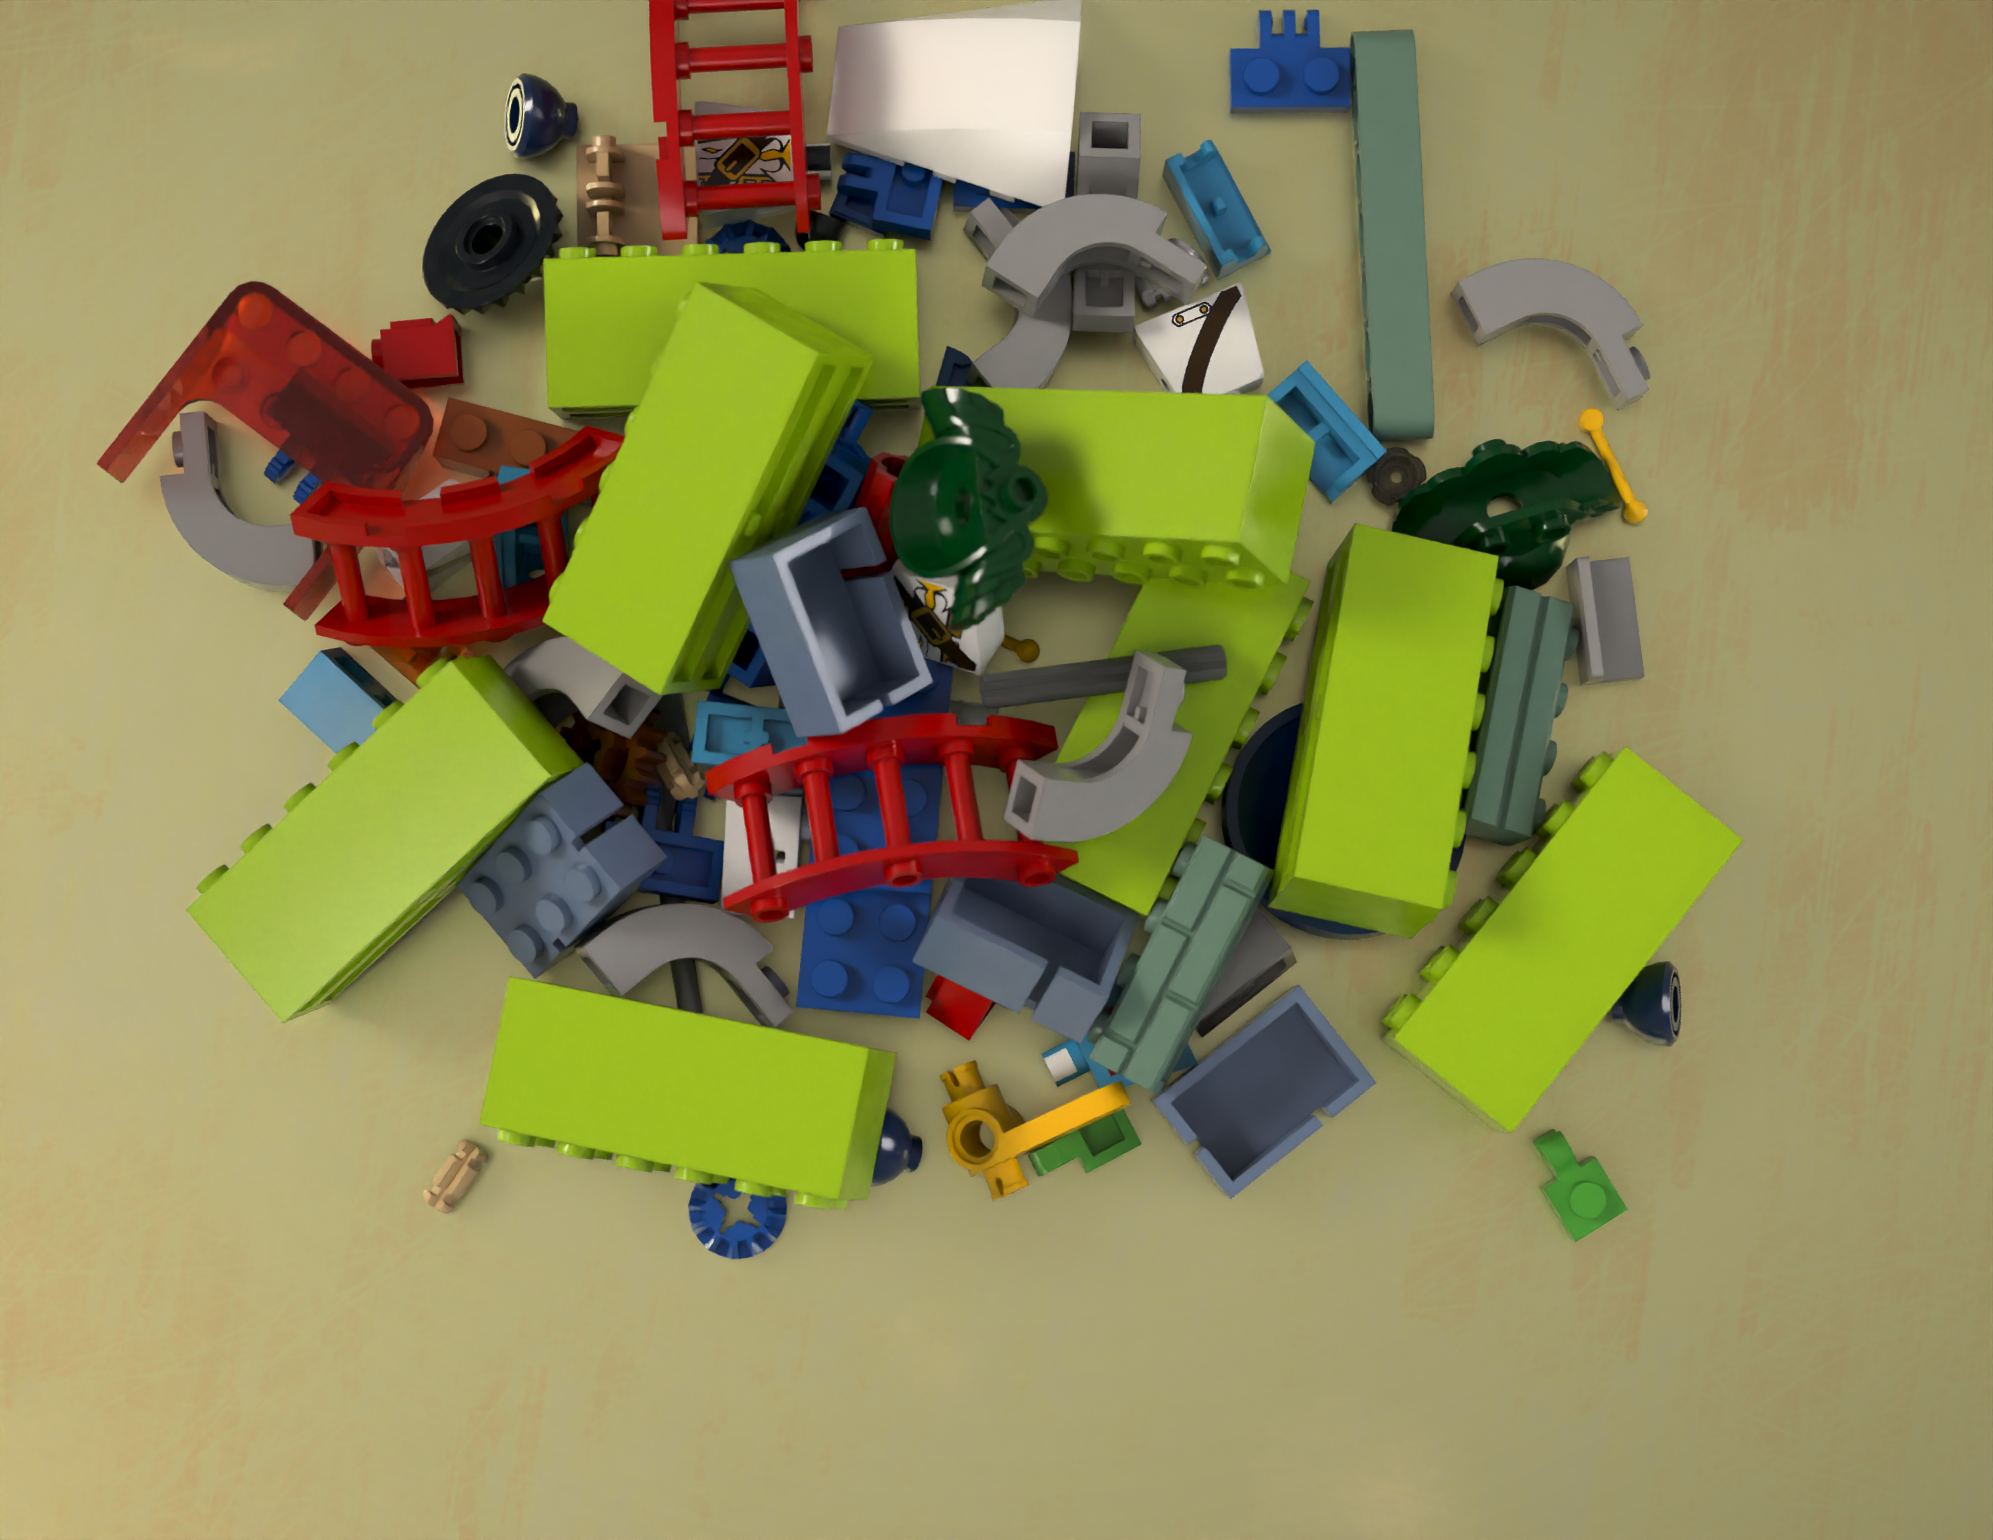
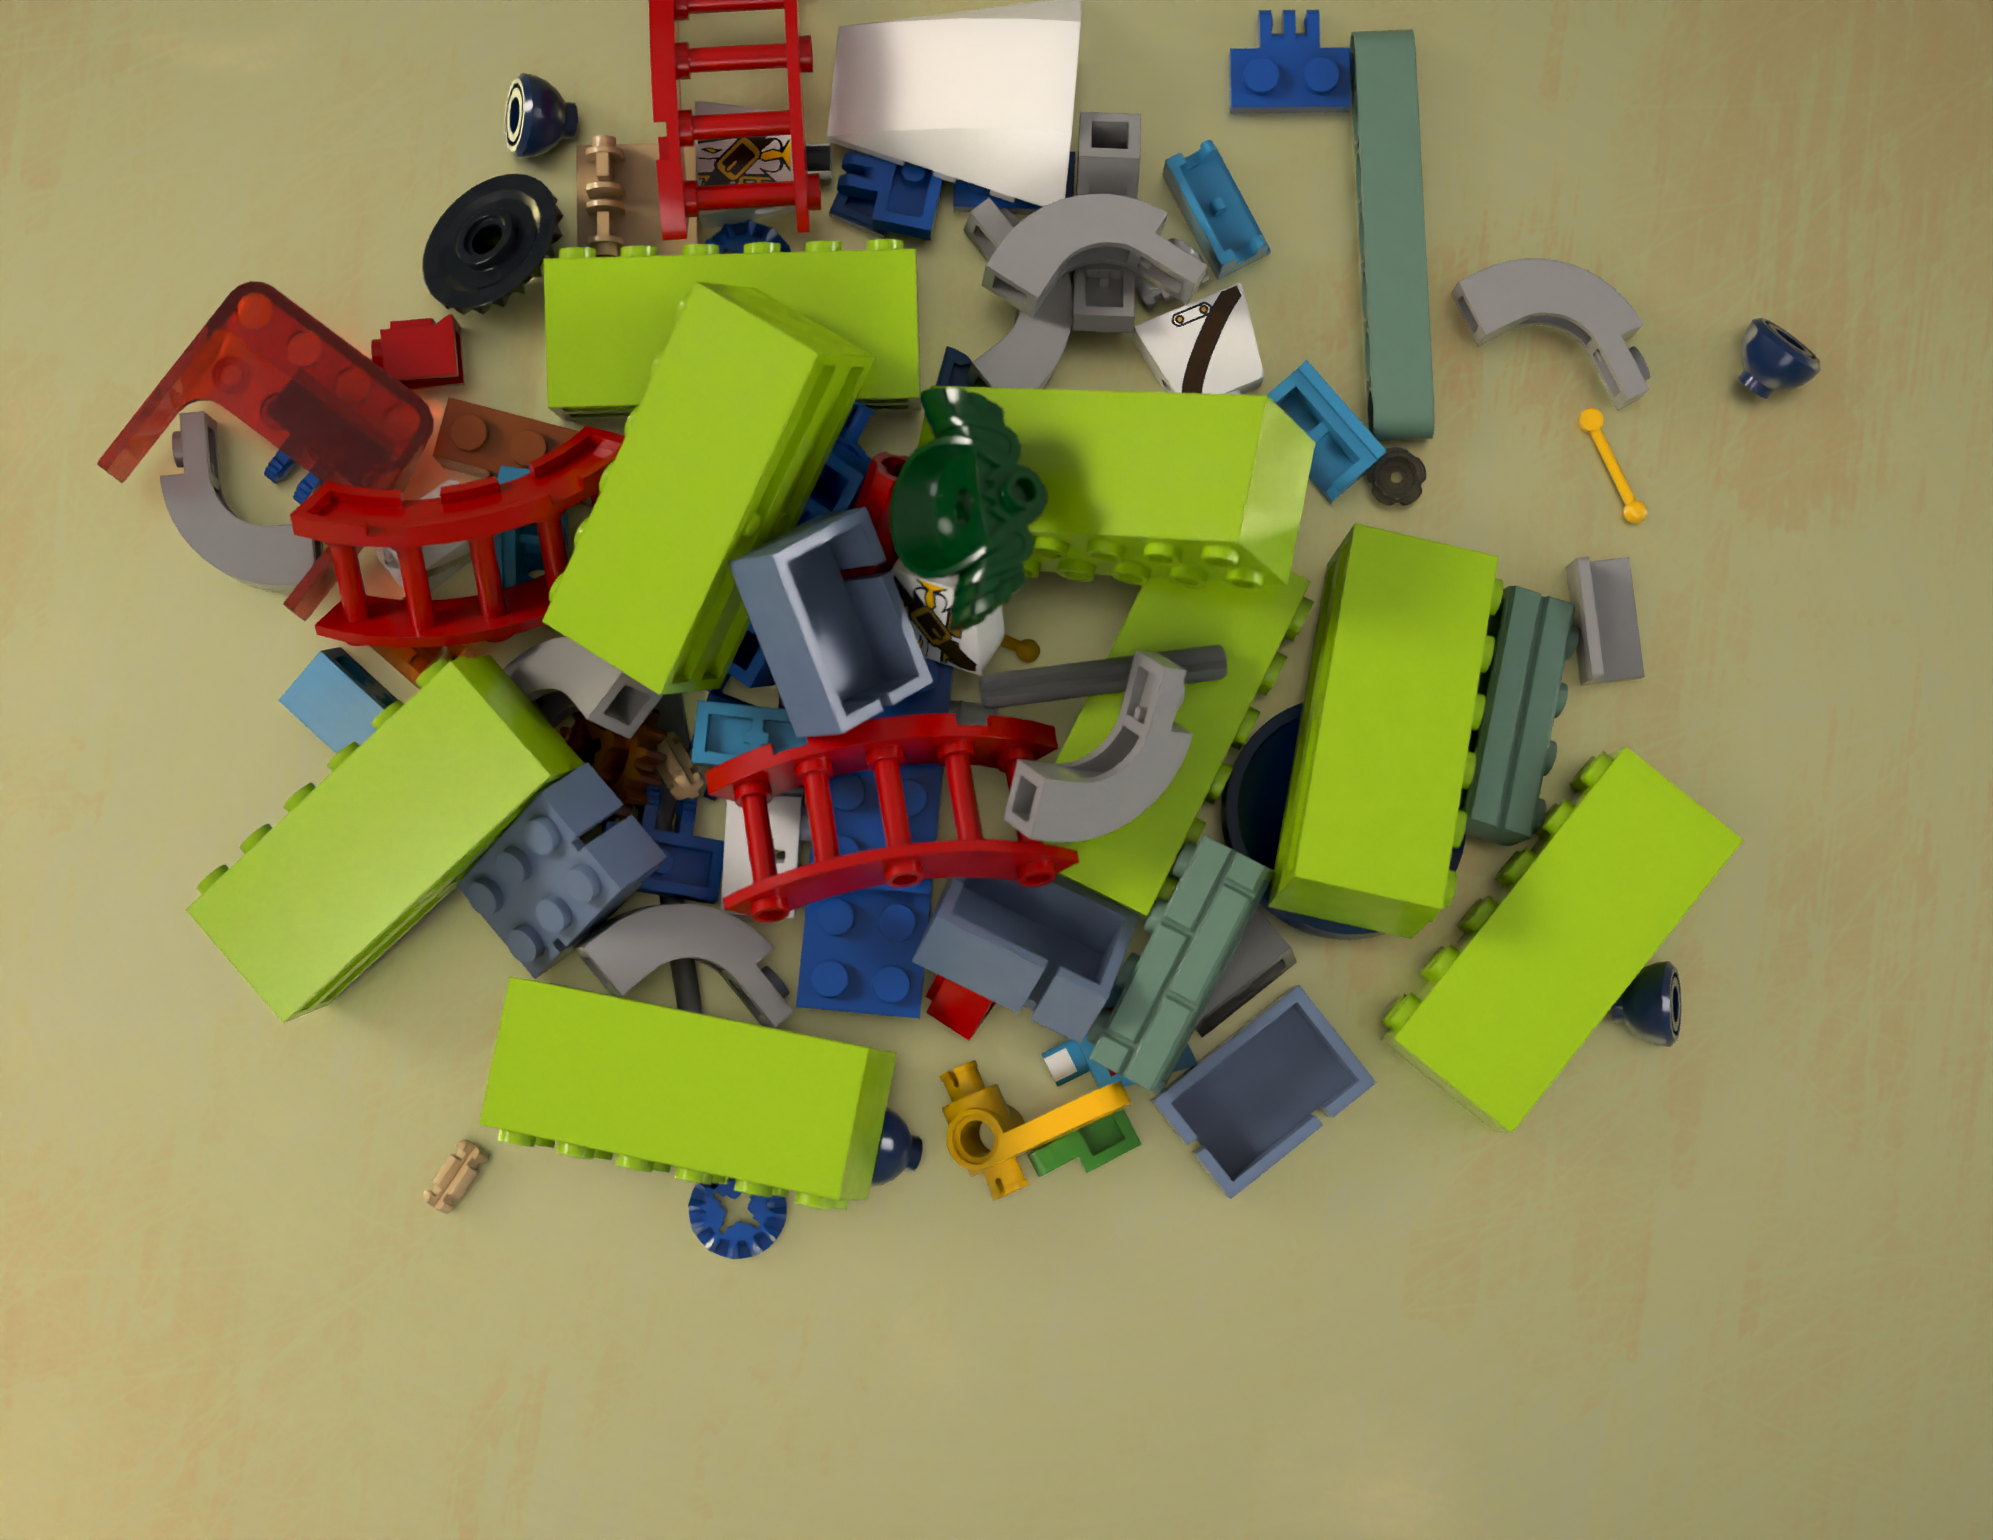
black hinge [795,211,847,251] -> none
dark green piece [1392,439,1621,590] -> none
bright green plate [1533,1129,1628,1242] -> none
none -> dark blue brick [1738,318,1821,399]

